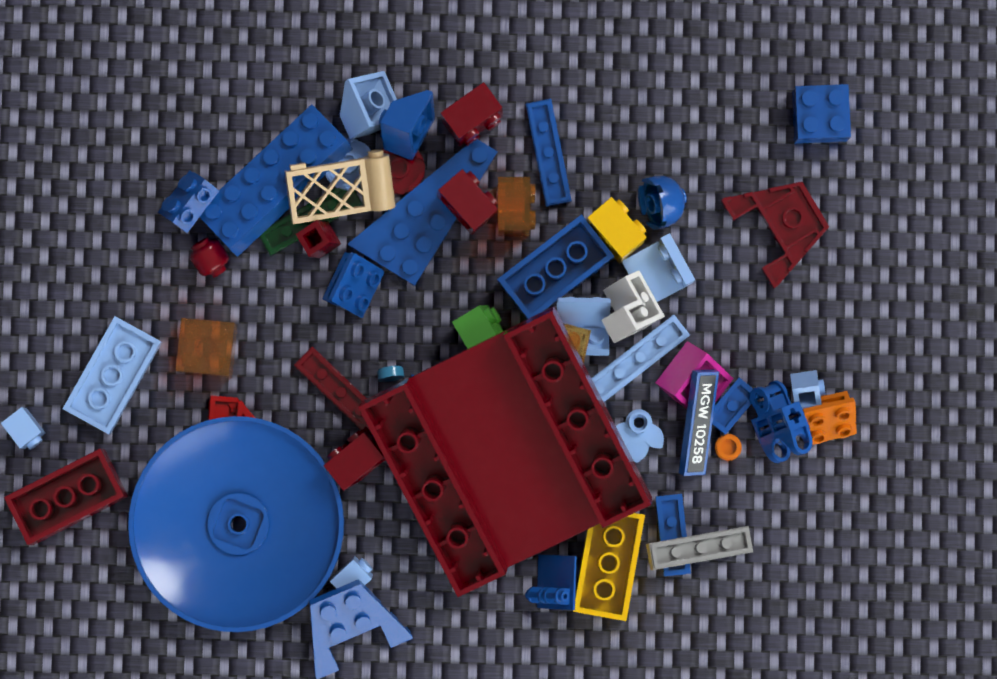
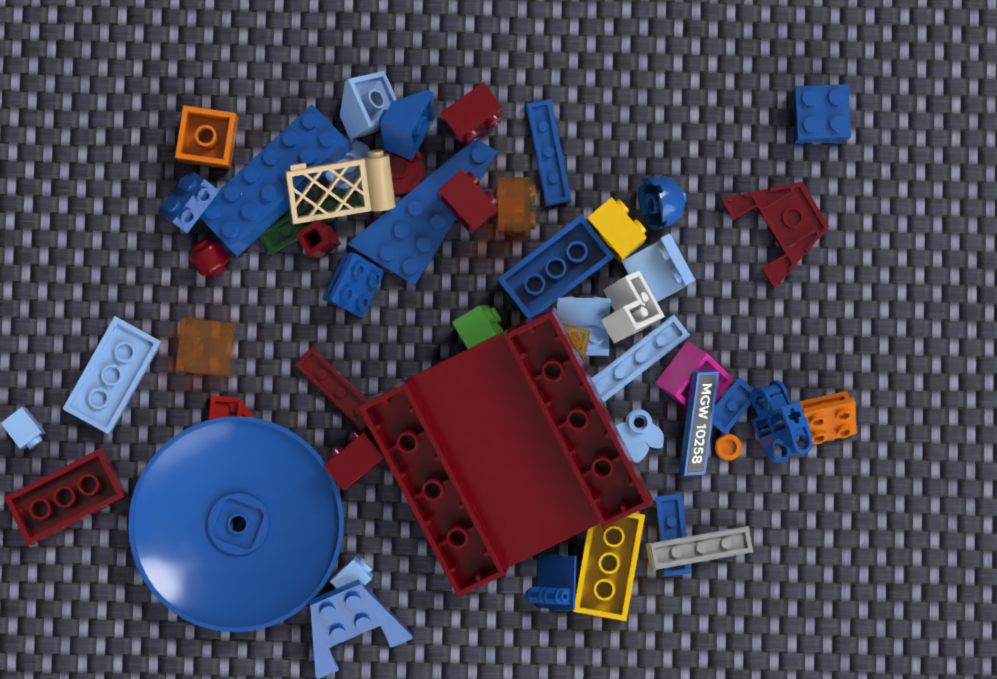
dark azure tile [377,366,405,382] -> none
light blue brick [790,370,826,409] -> none
none -> orange brick [175,105,239,170]

